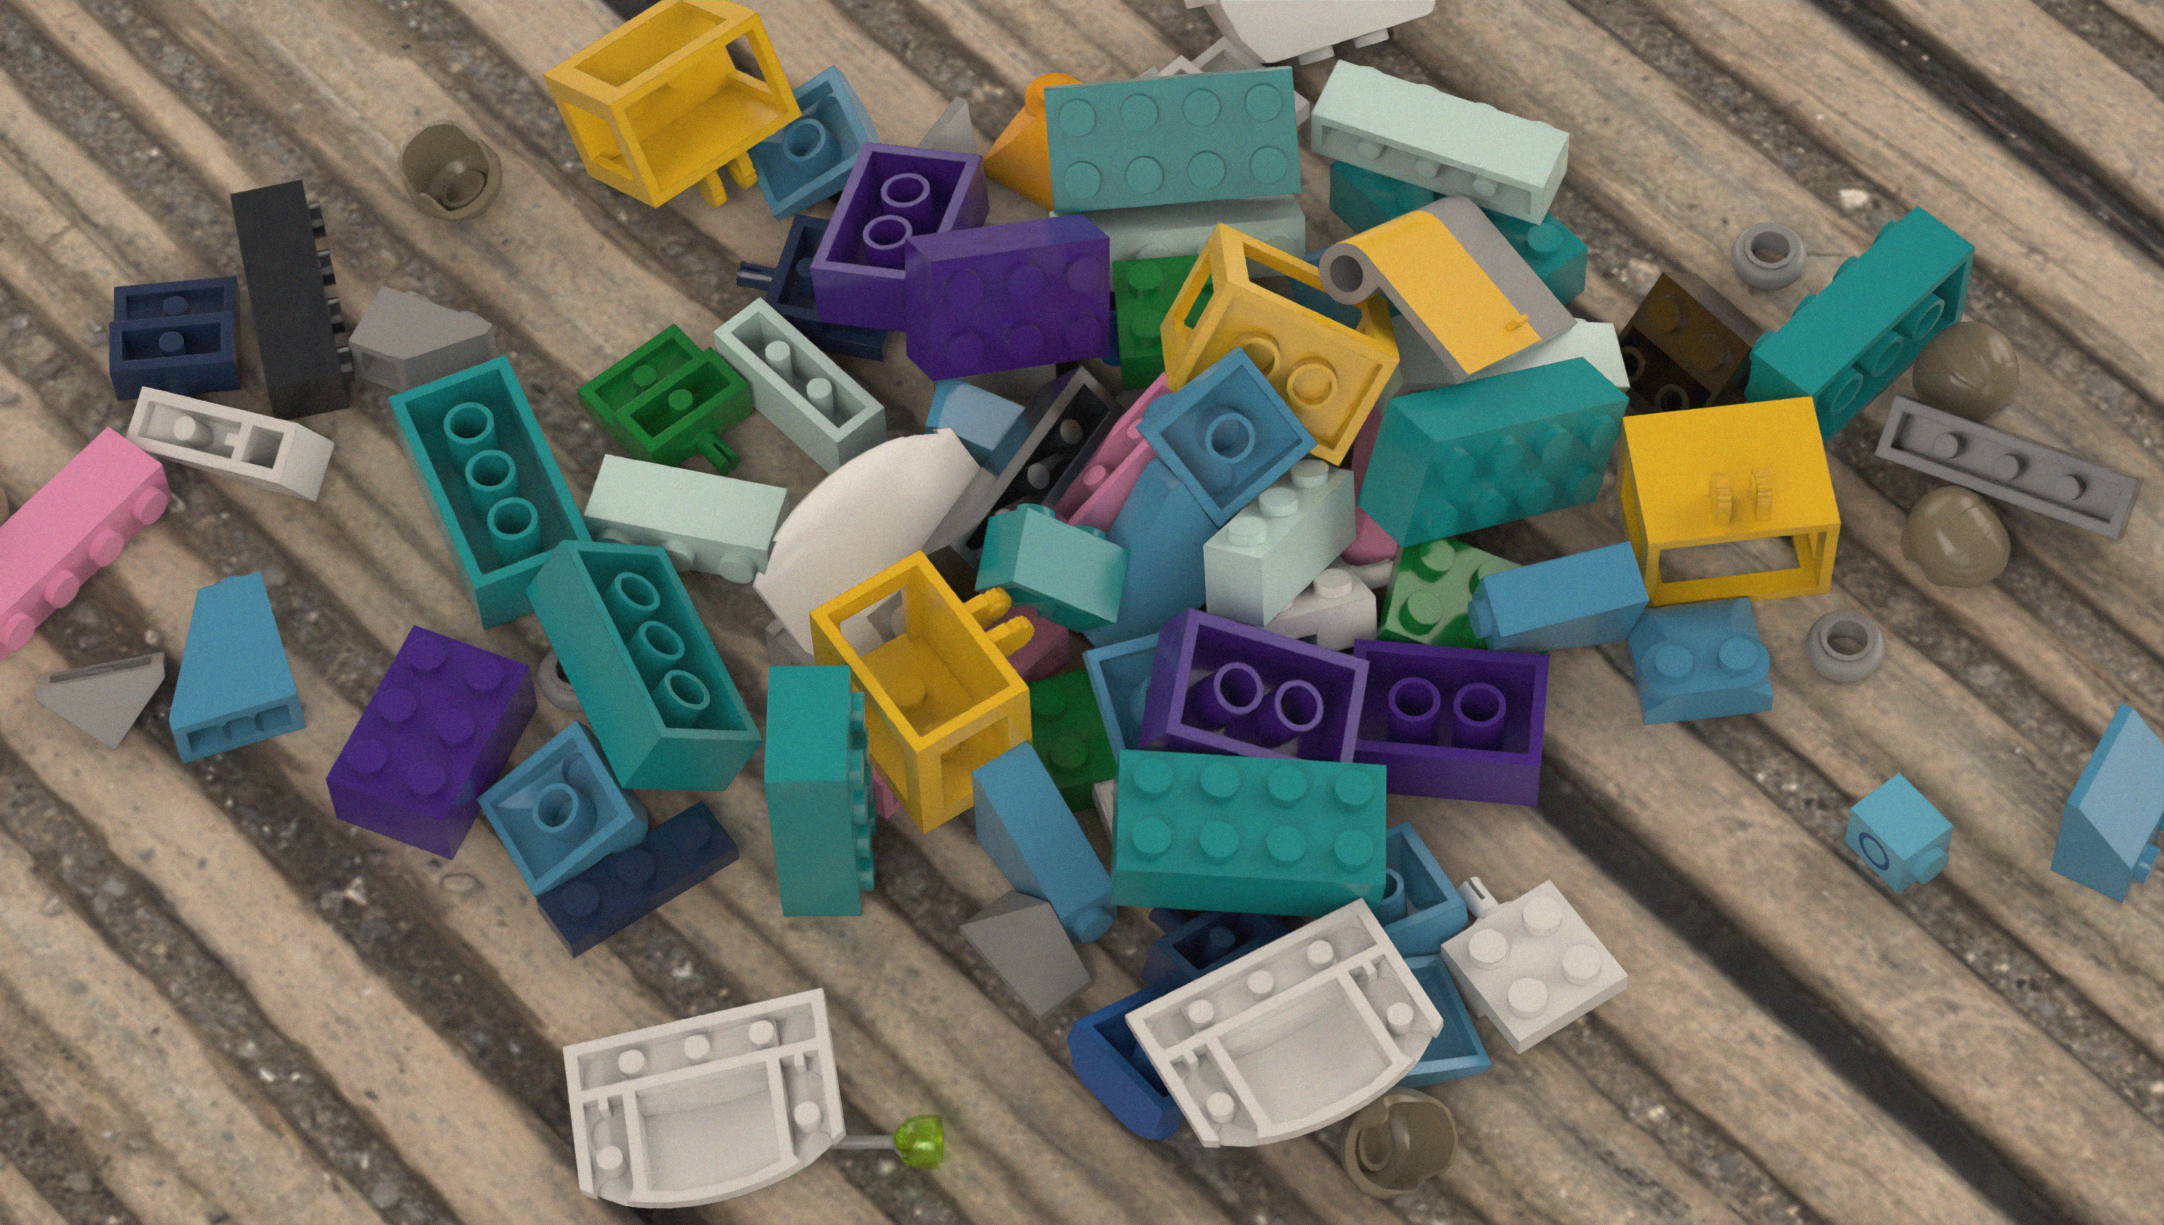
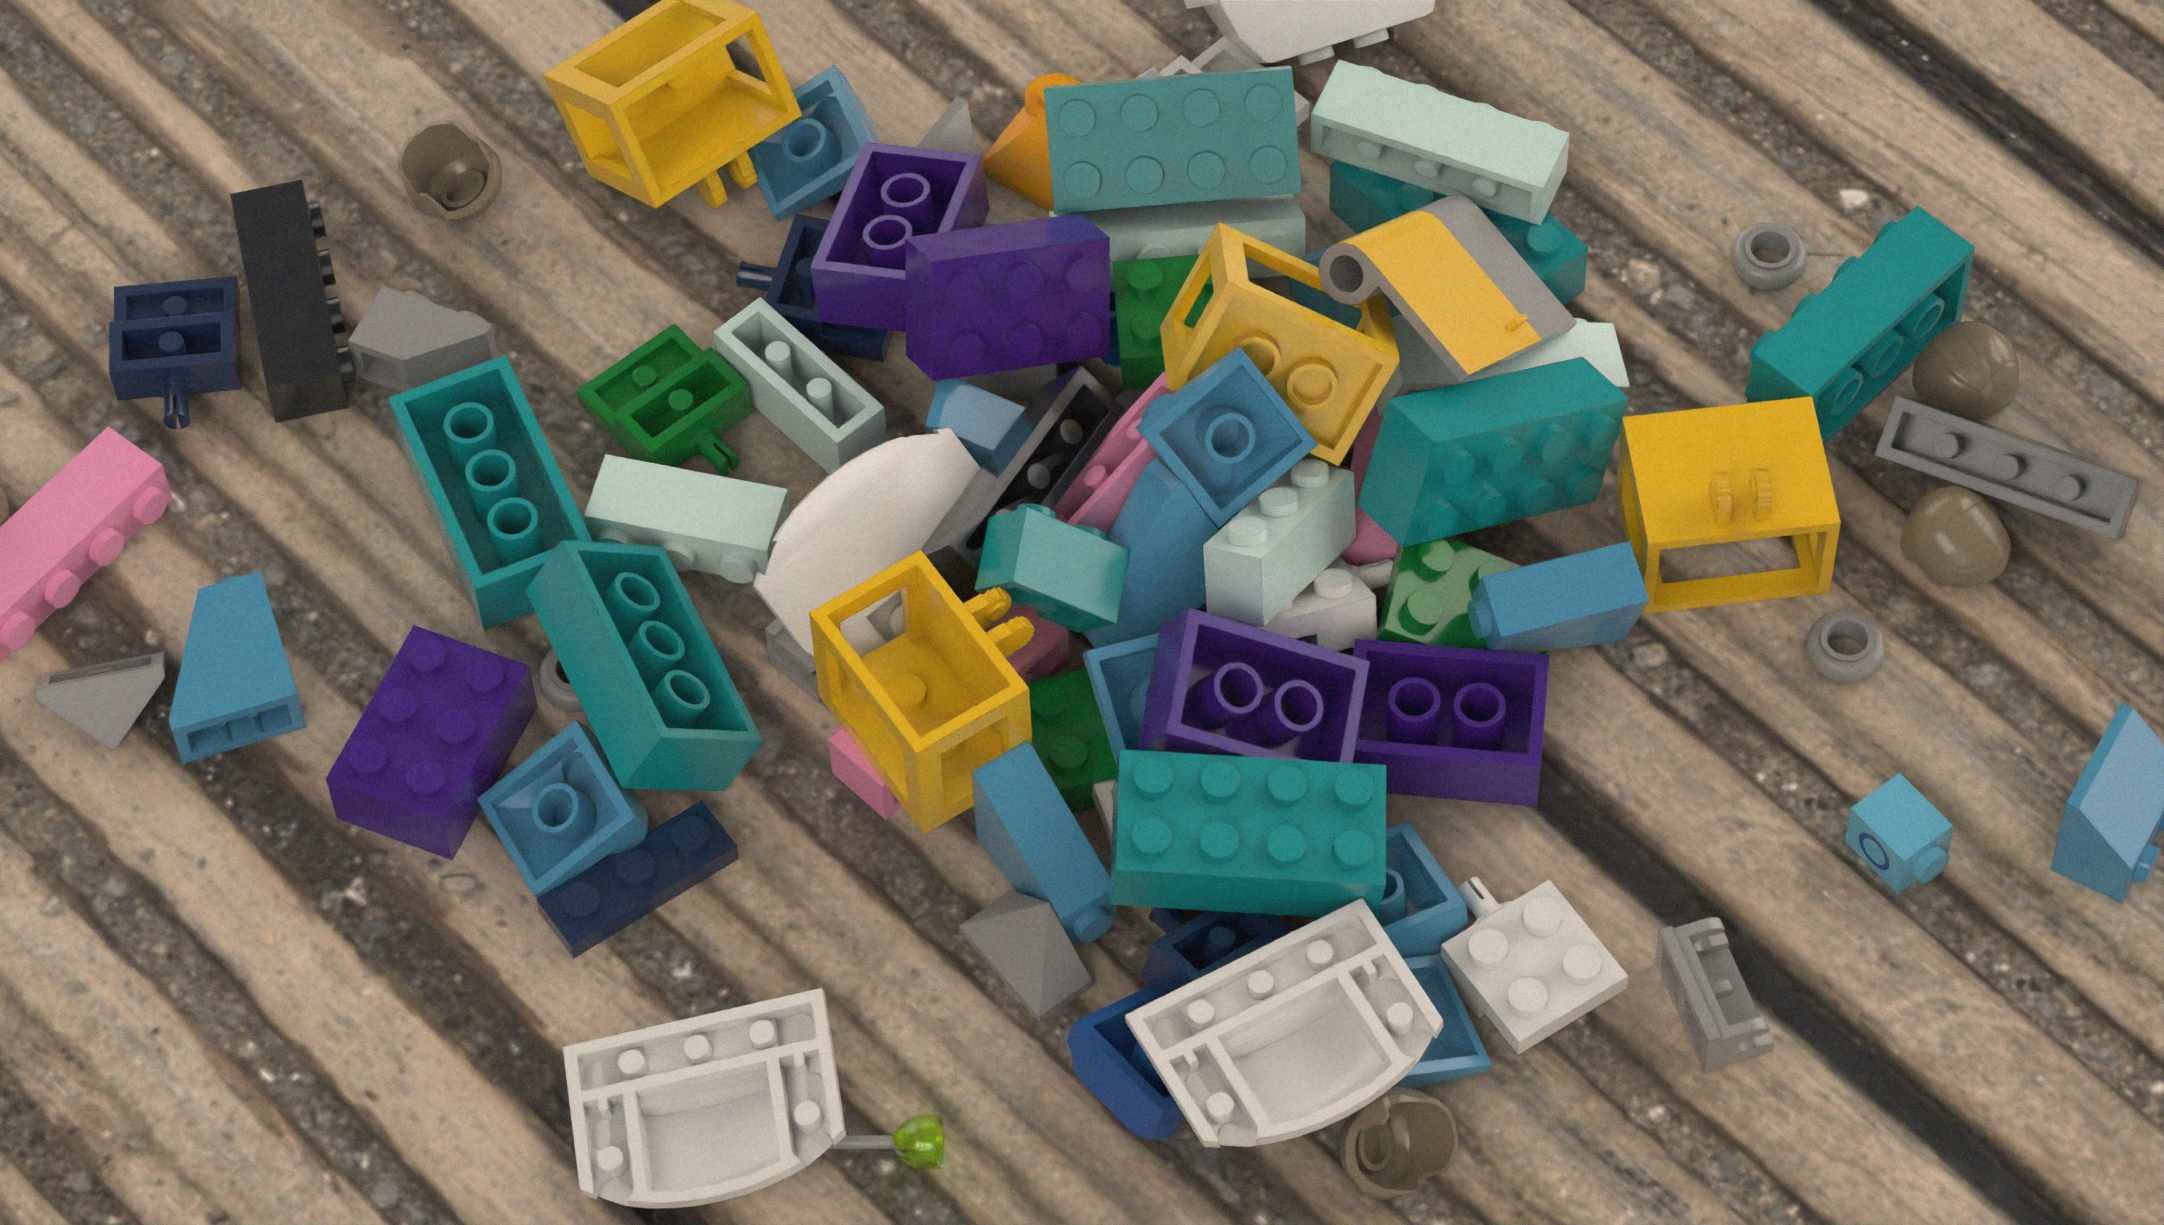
white slope [126,386,334,502] -> none
teal brick [764,665,877,917] -> none
dark brown slope [1617,272,1765,415] -> none
dark azure slope [1626,597,1773,726] -> none
none -> light grey hinge [1655,917,1774,1073]

